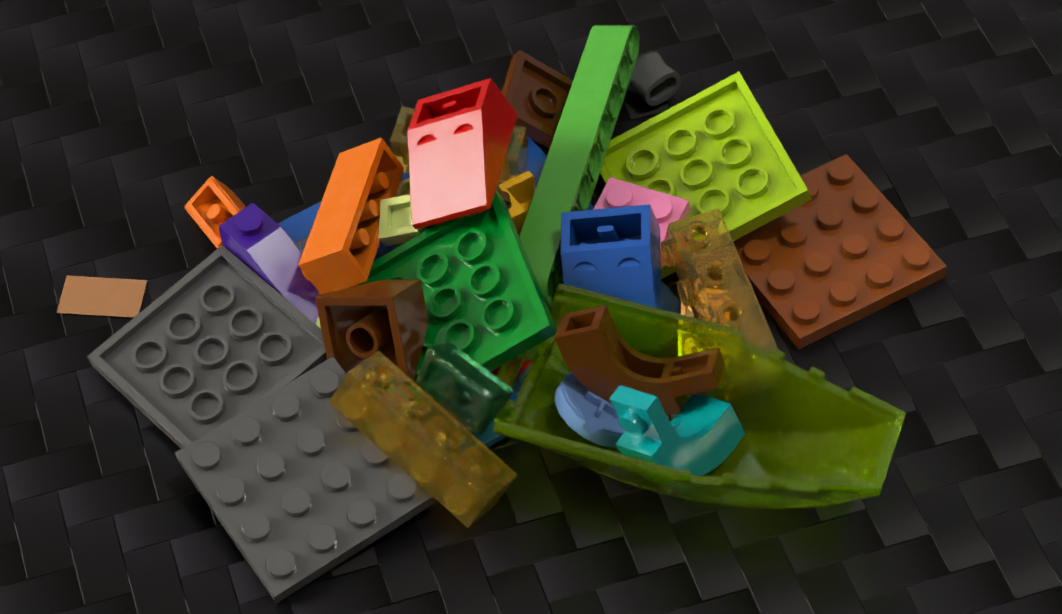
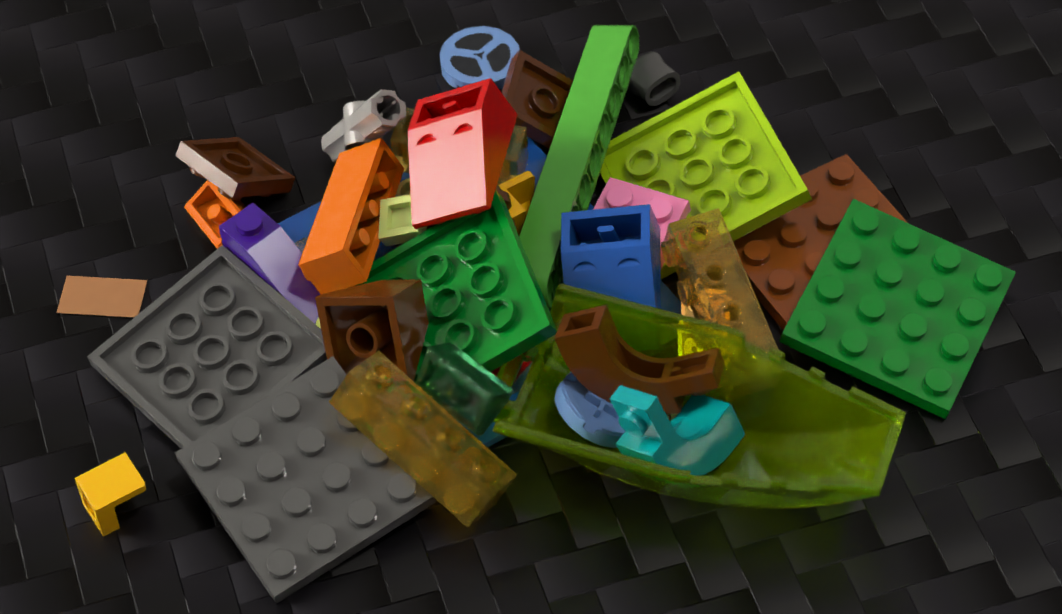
none -> yellow panel [75,453,146,537]
none -> reddish brown plate [176,137,296,200]
none -> light grey piece [322,89,406,162]
none -> medium blue tile [440,26,520,90]
none -> green plate [779,199,1016,419]

